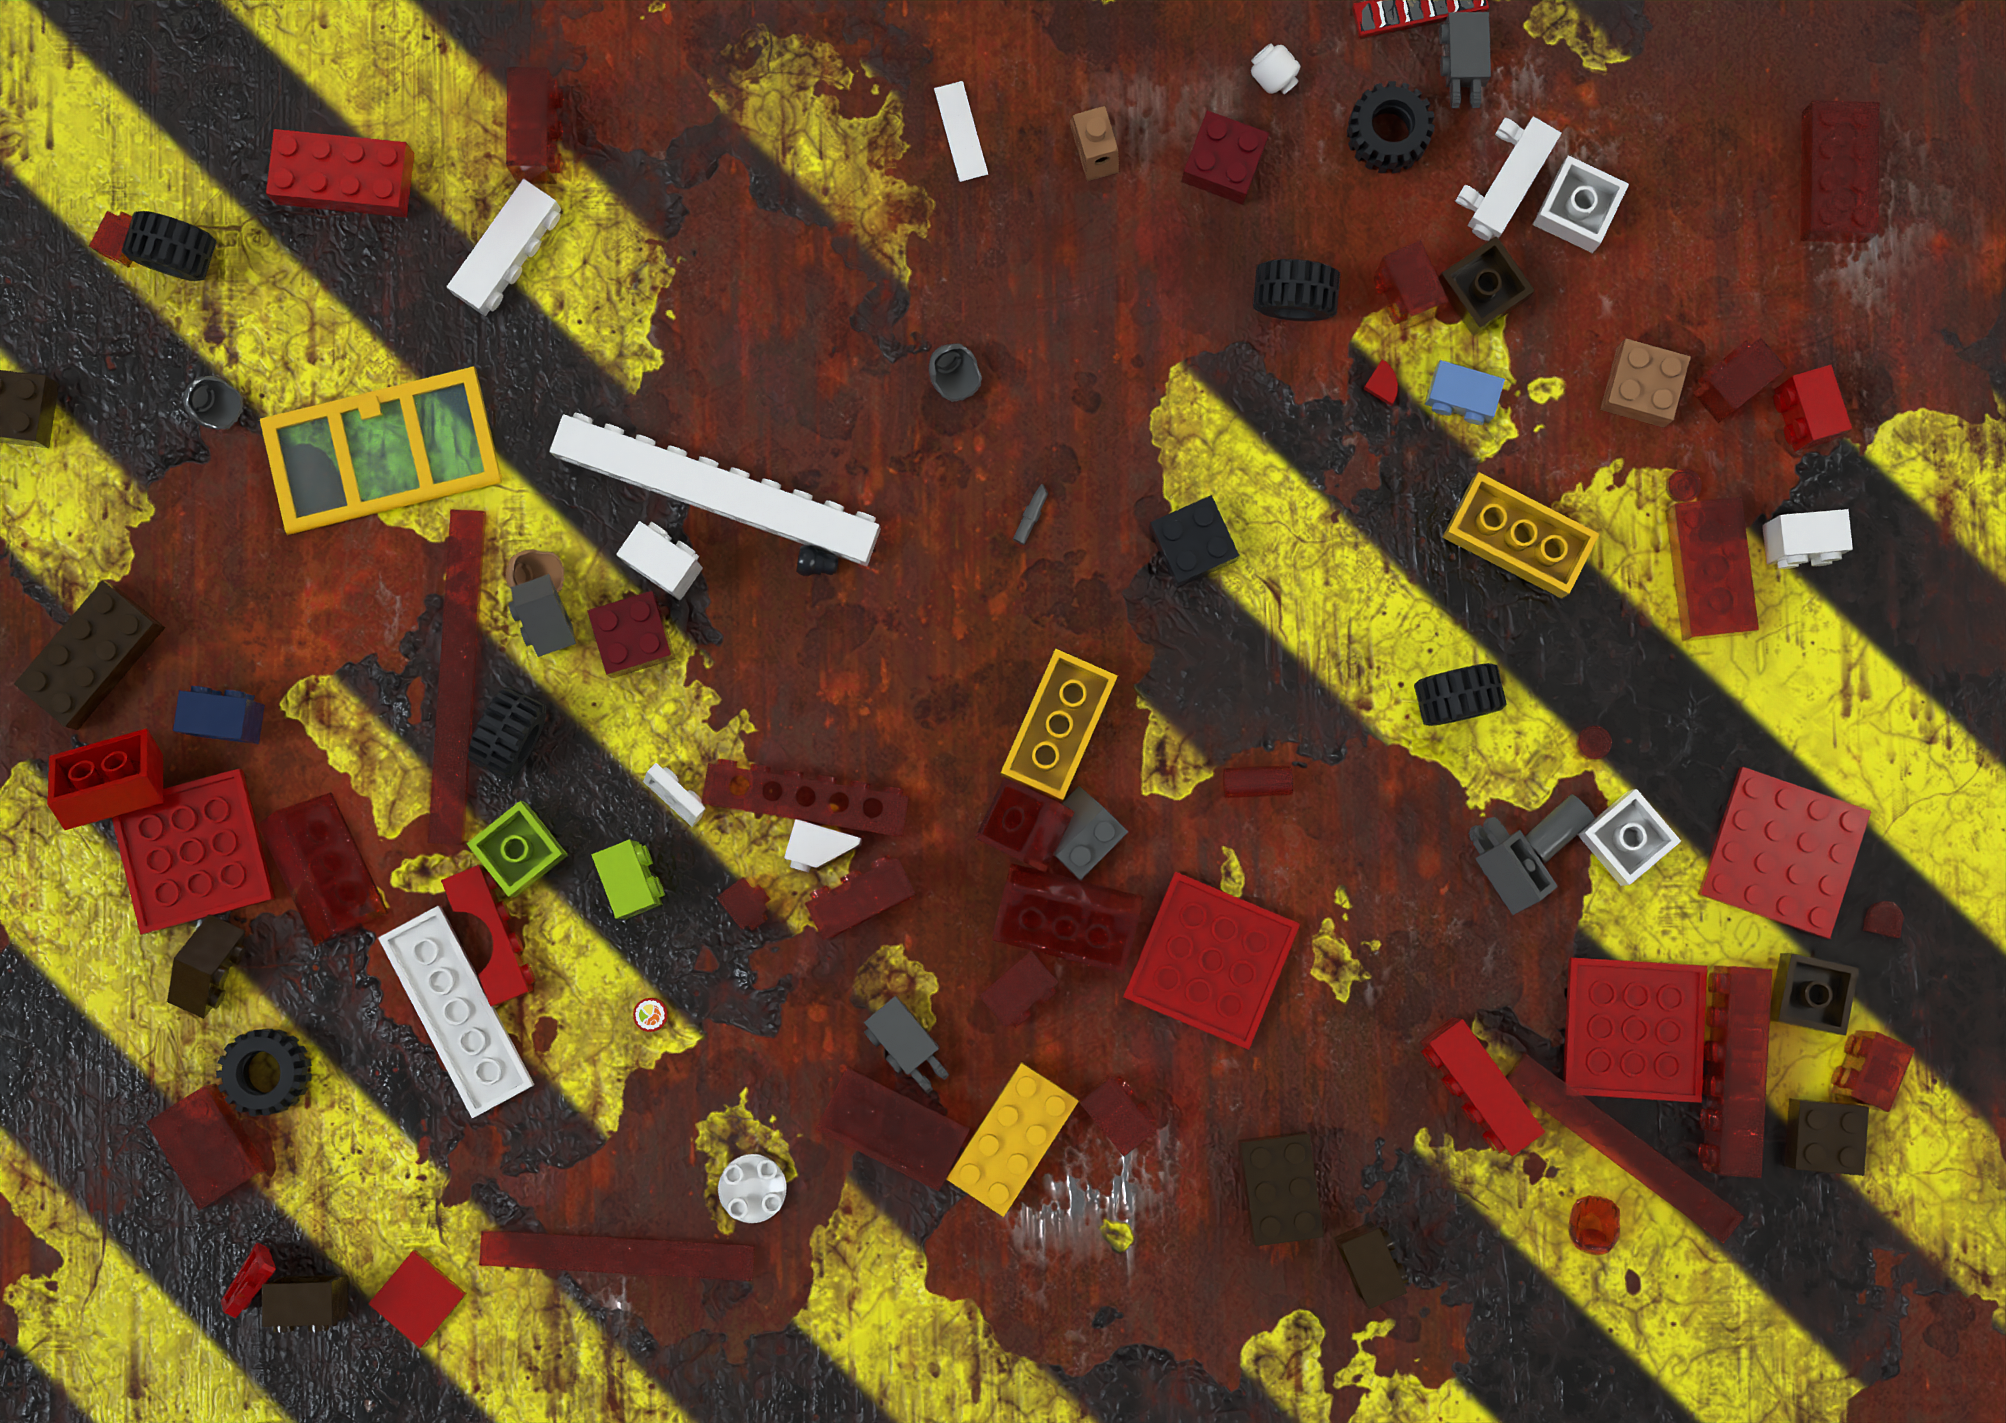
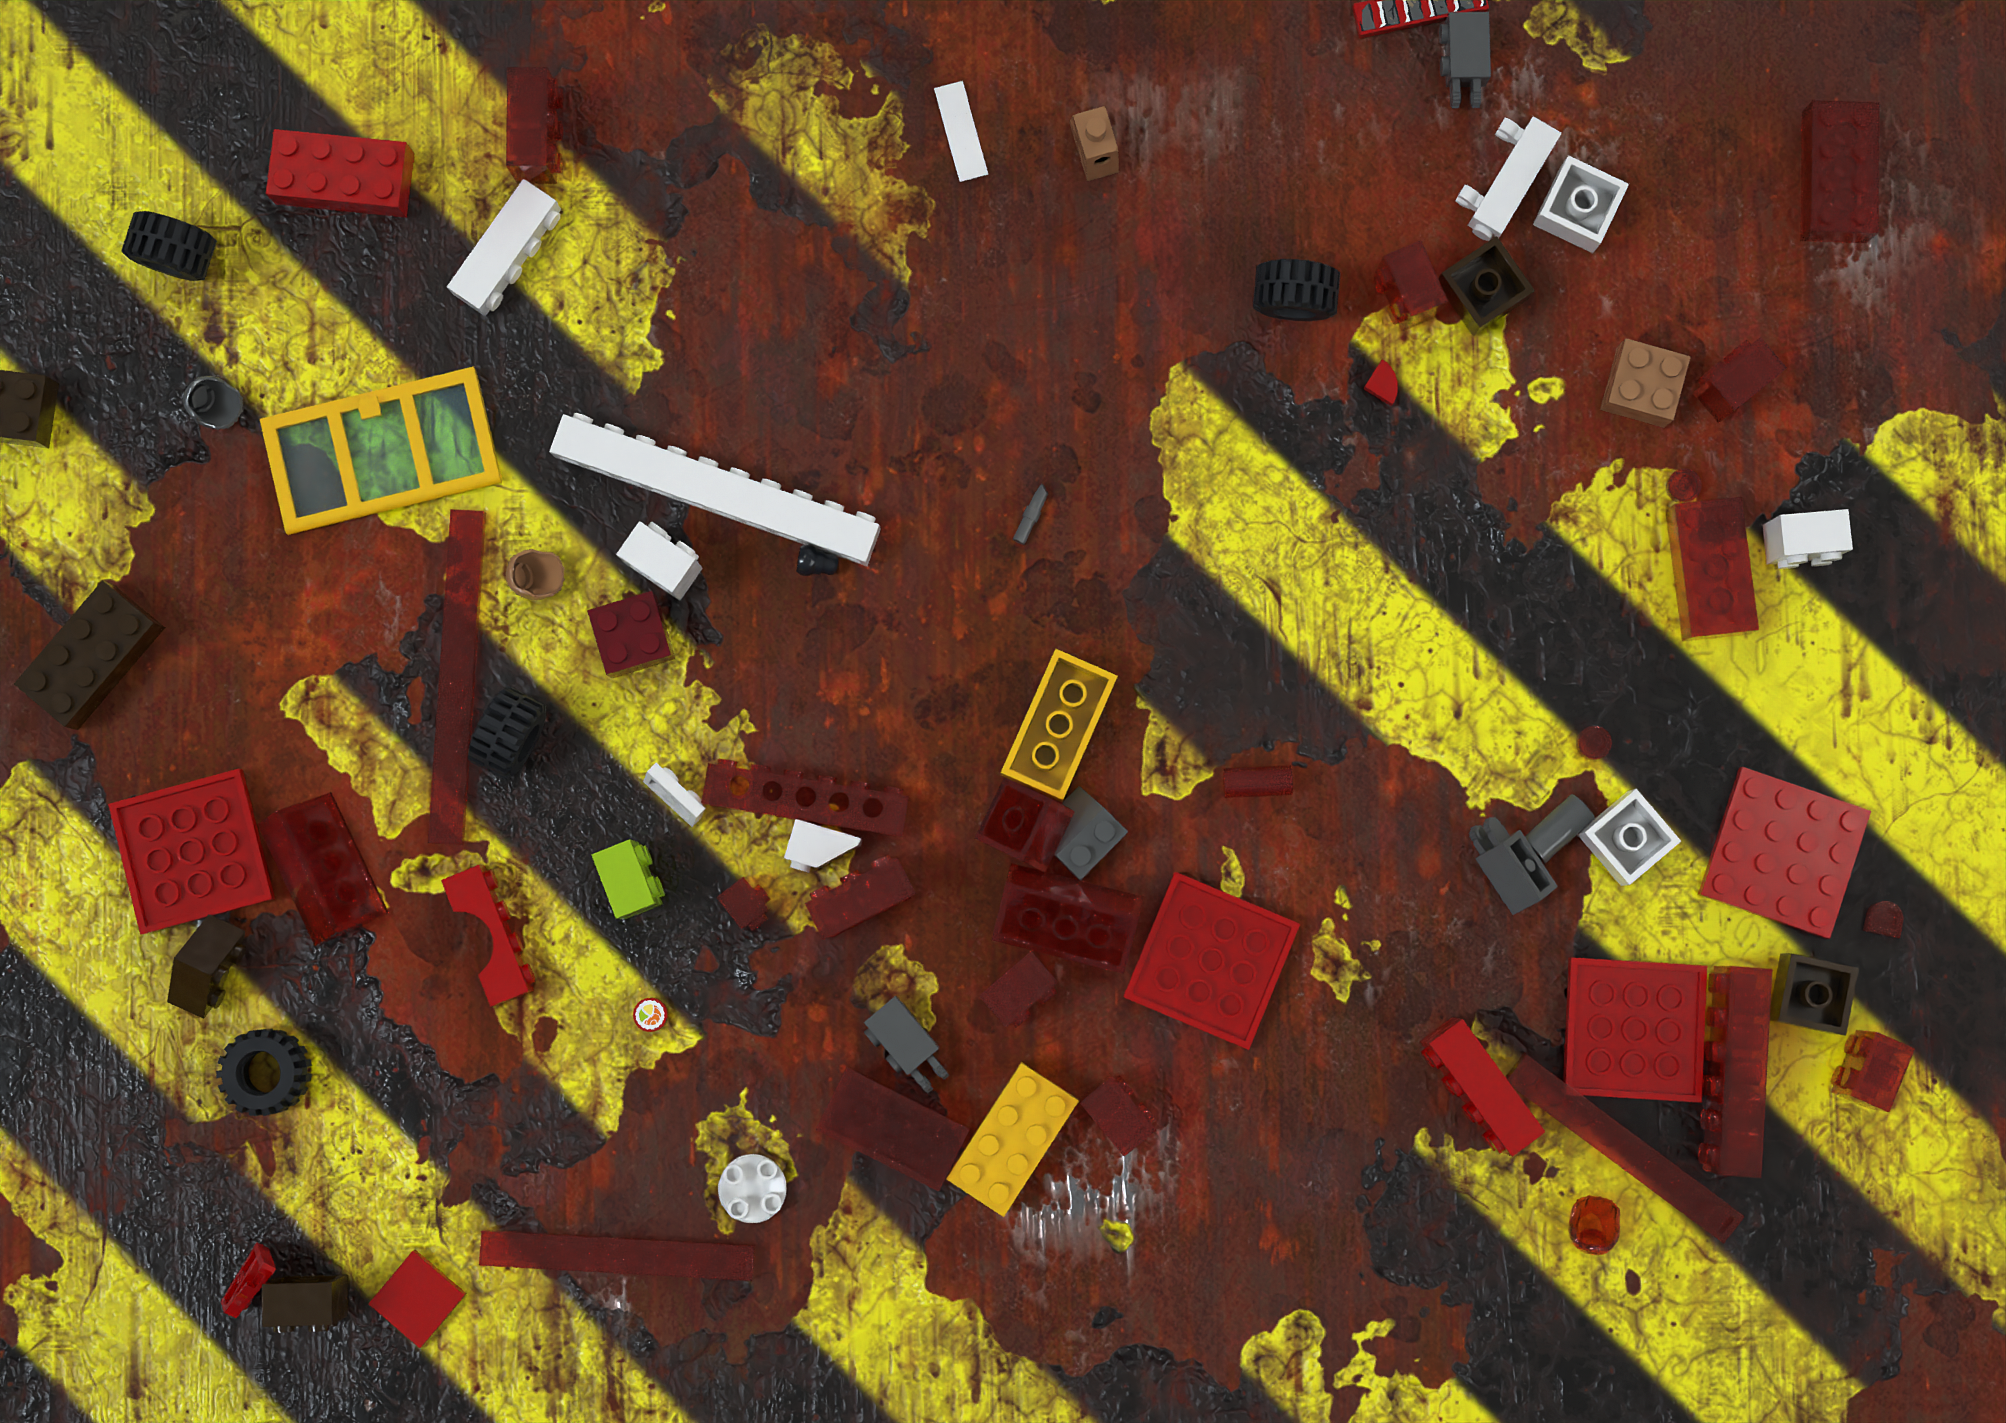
red brick [47,728,163,830] -> none
clear red brick [89,211,132,268] -> none
clear red brick [146,1084,268,1210] -> none
dark blue brick [173,686,265,744] -> none
white plate [378,906,535,1118] -> none
lime brick [466,801,568,898] -> none
dark grey brick [508,574,576,657] -> none
dark grey hair [928,343,982,402] -> none
black brick [1148,495,1239,588] -> none
dark red brick [1181,110,1269,205] -> none
dark brown brick [1238,1131,1324,1246] -> none
white head [1251,43,1300,94] -> none
dark brown brick [1333,1221,1409,1309] -> none
black tyre [1347,81,1435,174] -> none
black tyre [1414,663,1507,726] -> none
medium blue brick [1425,360,1505,425] -> none
yellow brick [1442,472,1600,599] -> none
red brick [1773,365,1852,452] -> none
dark brown brick [1784,1098,1869,1176] -> none

